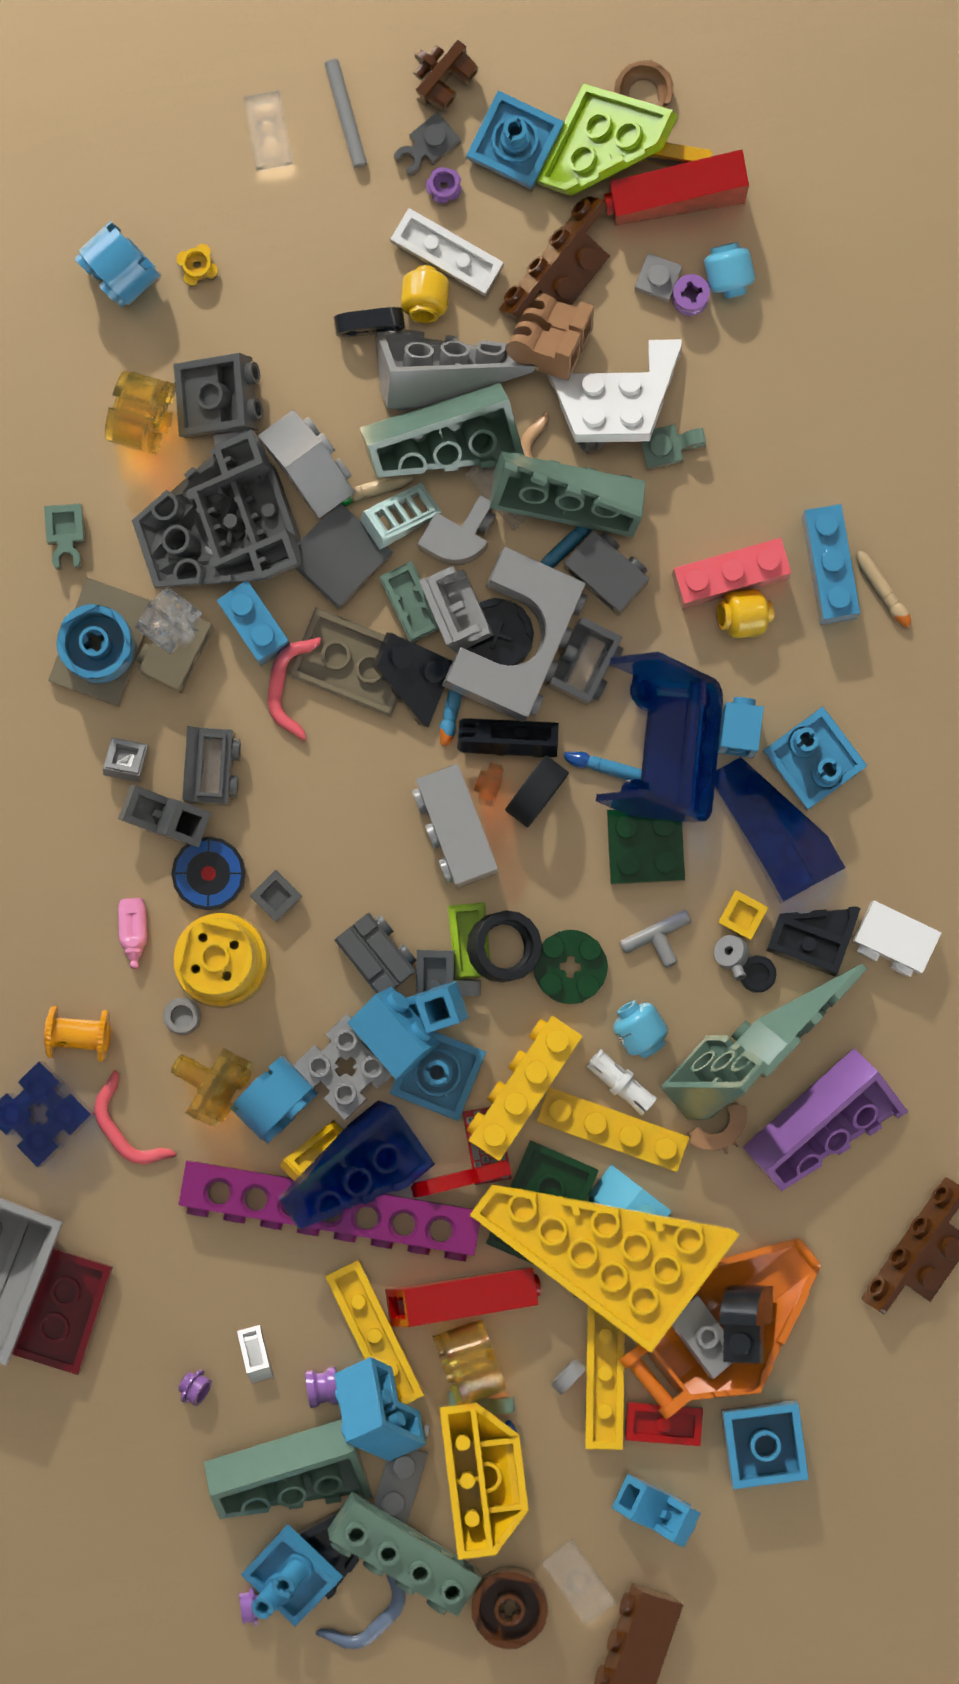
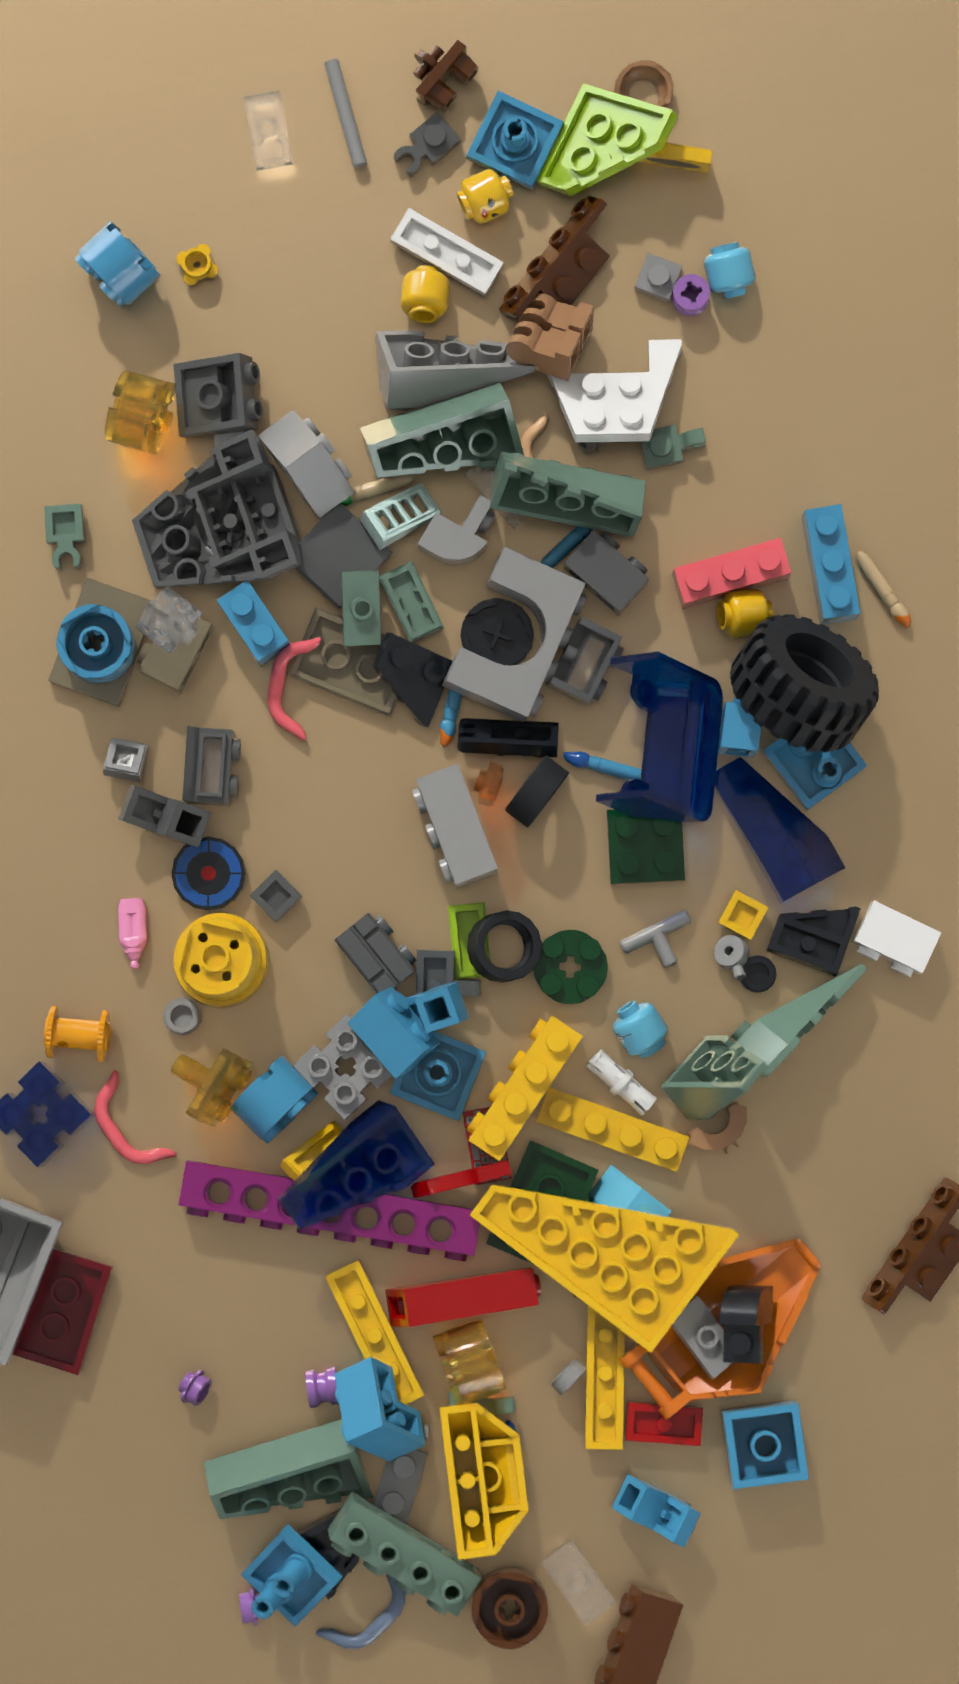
white piece [237,1325,274,1383] -> none
black beam [334,307,405,337] -> none
light grey hinge [419,566,493,652] -> none
medium lavender plate [426,167,462,203] -> none
red slope [603,149,749,226] -> none
medium lavender wedge [743,1048,908,1191] -> none
none -> sand green plate [341,570,381,646]
none -> yellow head [457,169,514,224]
none -> black tyre [730,614,879,753]

